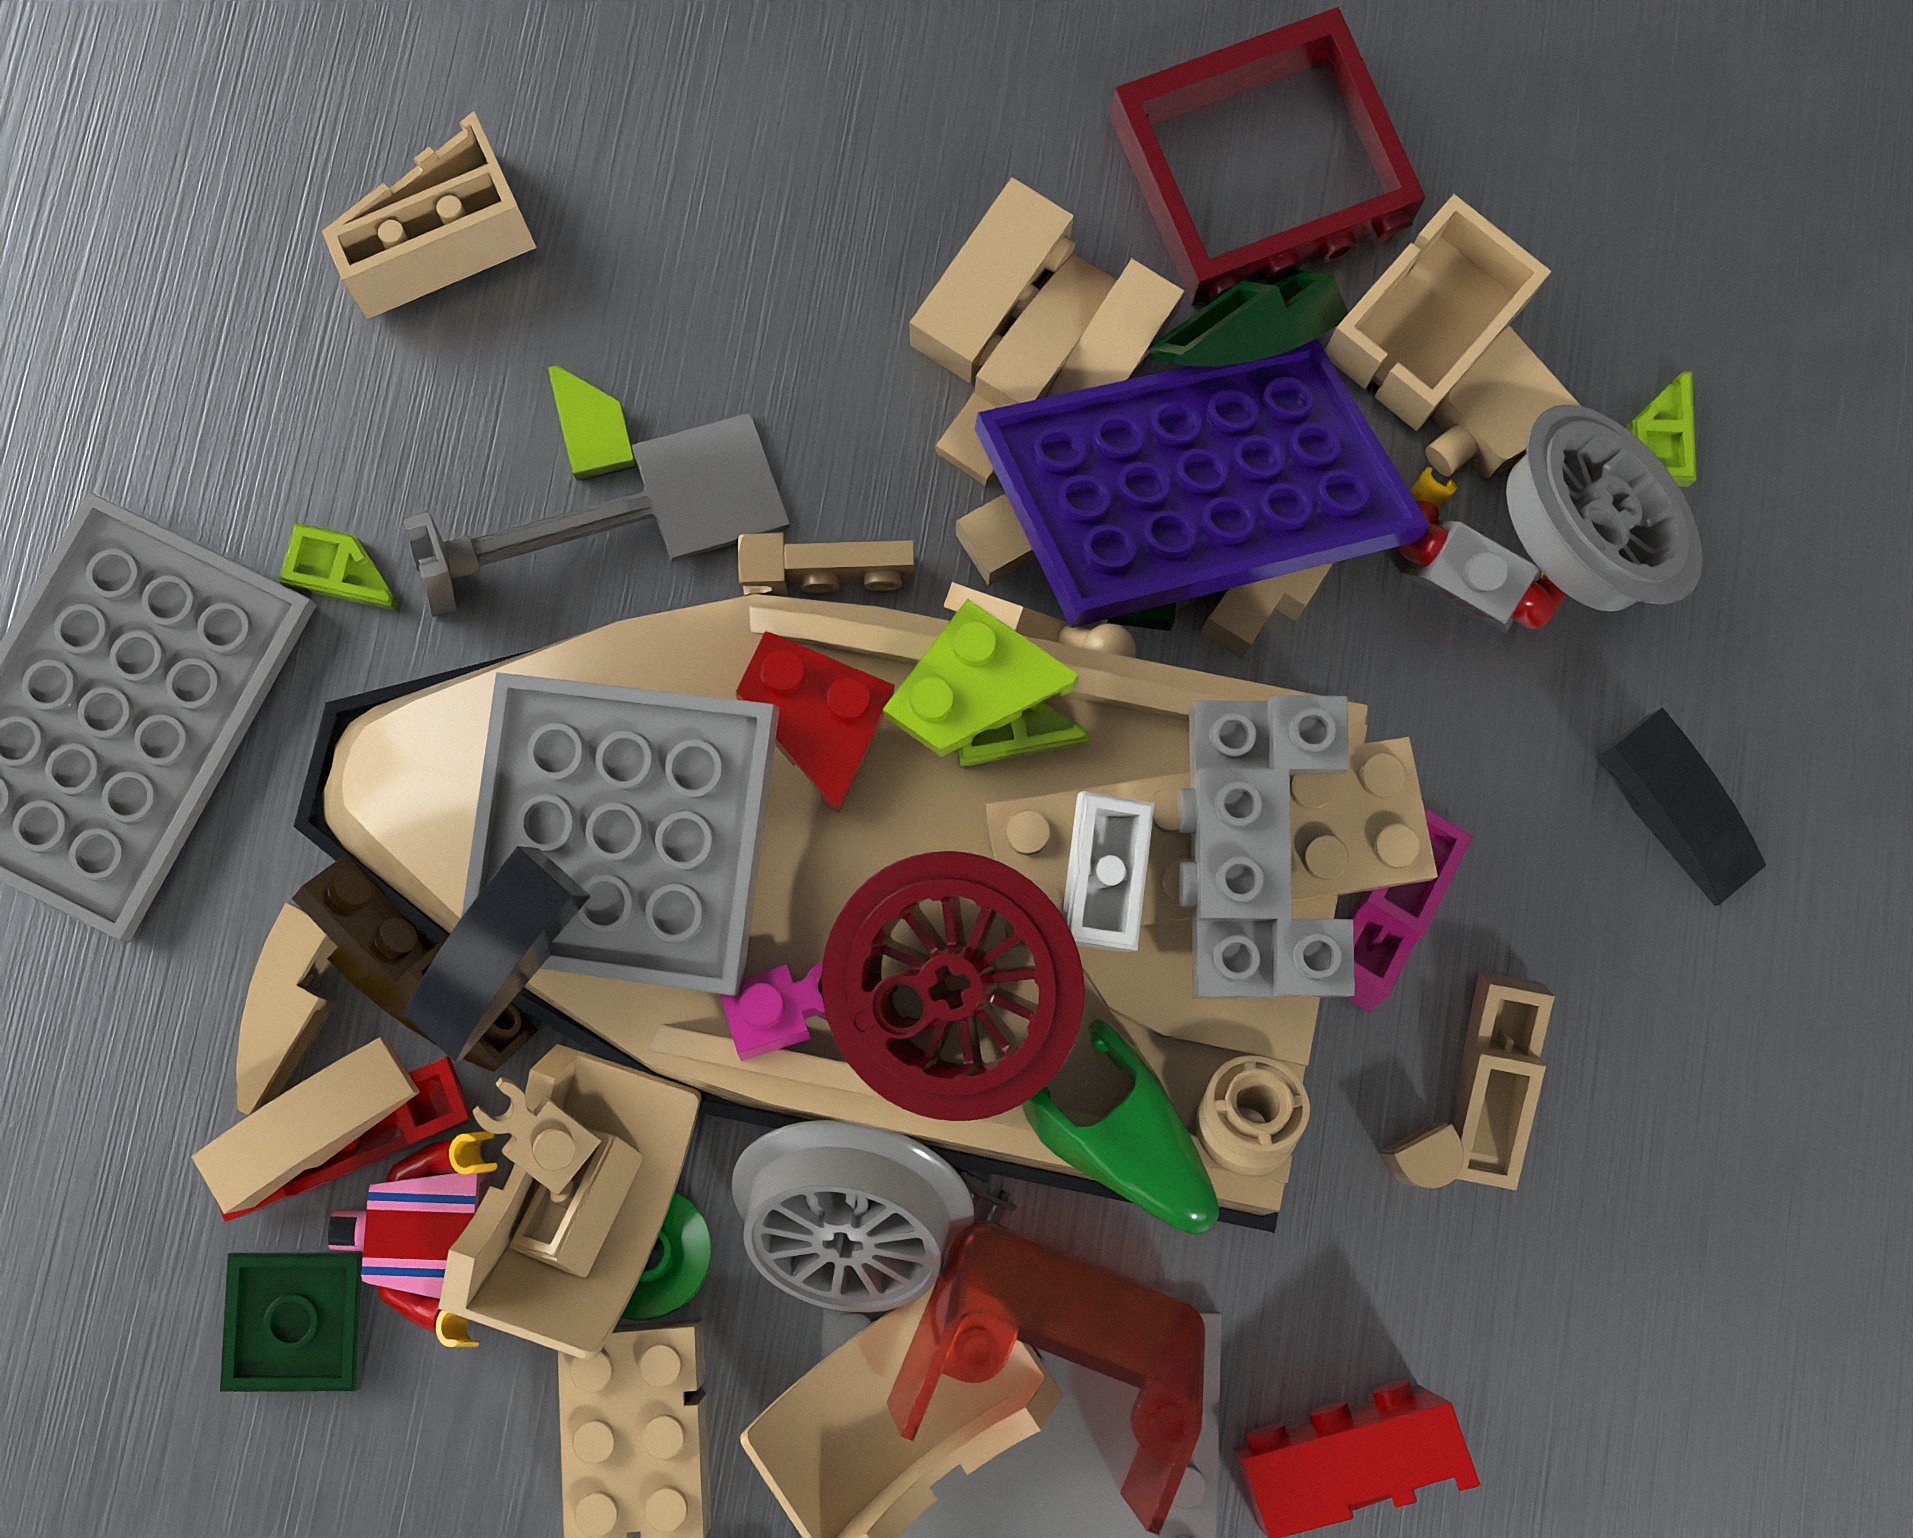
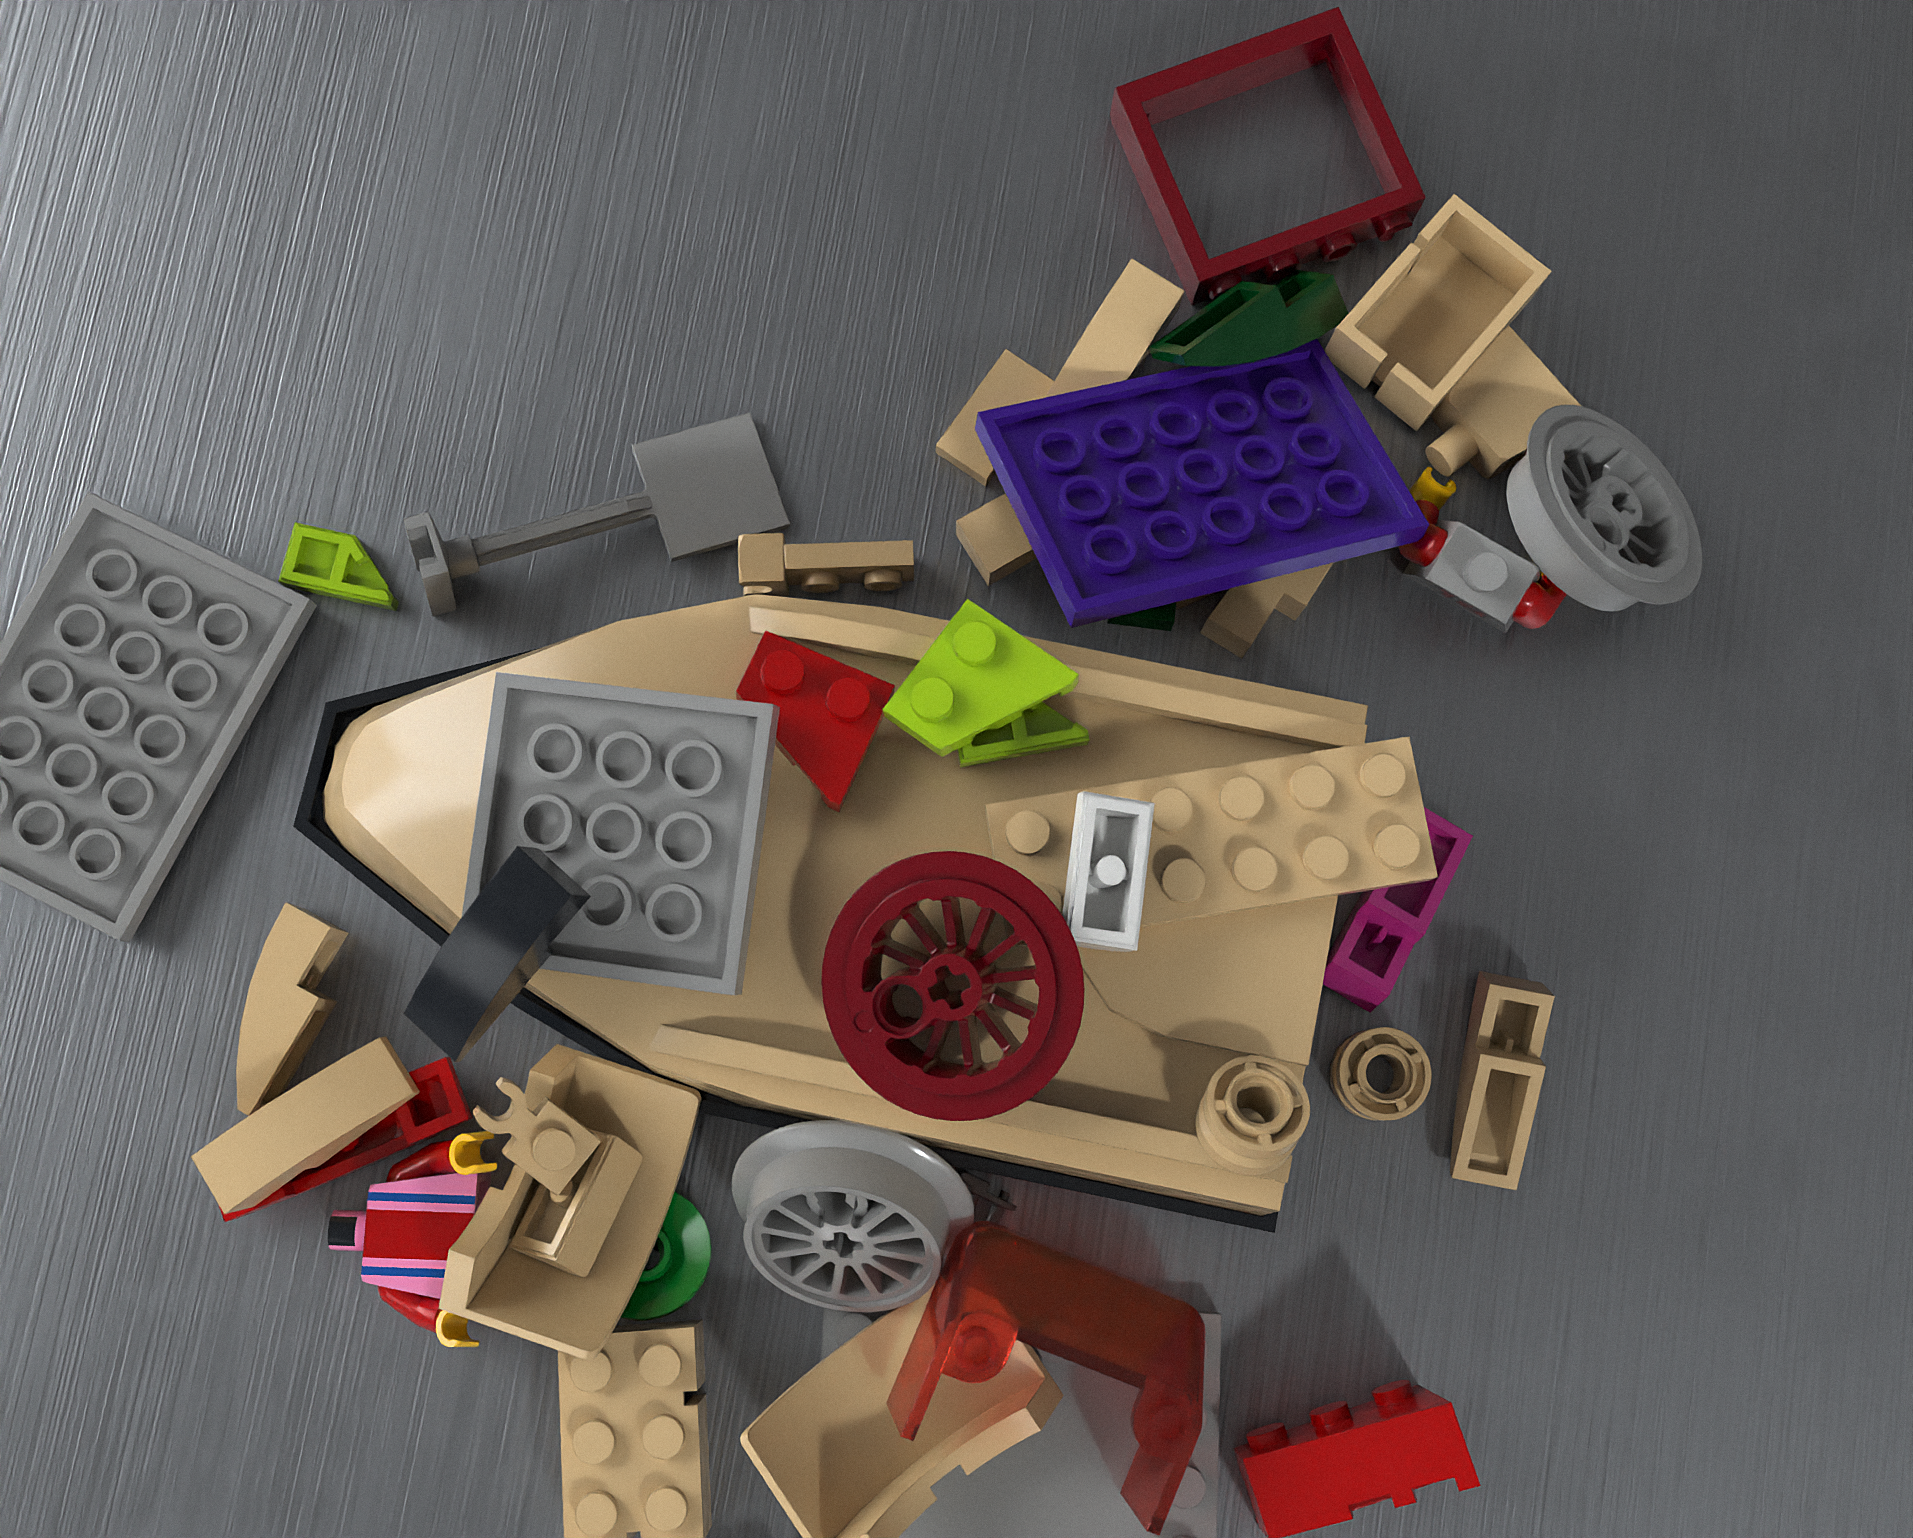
dark green plate [220,1252,367,1392] -> none
dark brown slope [292,854,538,1072] -> none
tan wedge [321,111,537,320] -> none
lime tile [548,365,637,480] -> none
dark pink plate [720,961,827,1061] -> none
tan brick [909,177,1075,384] -> none
tan plate [944,582,1136,658] -> none
tan slope [975,253,1117,408] -> none
green animal [1022,1019,1219,1235] -> none
light grey bracket [1178,695,1355,999] -> none
tan brick [1380,1122,1464,1188] -> none
black slope [1598,707,1766,906] -> none
lime tile [1626,371,1696,487] -> none
none -> tan wheel [1329,1027,1432,1120]

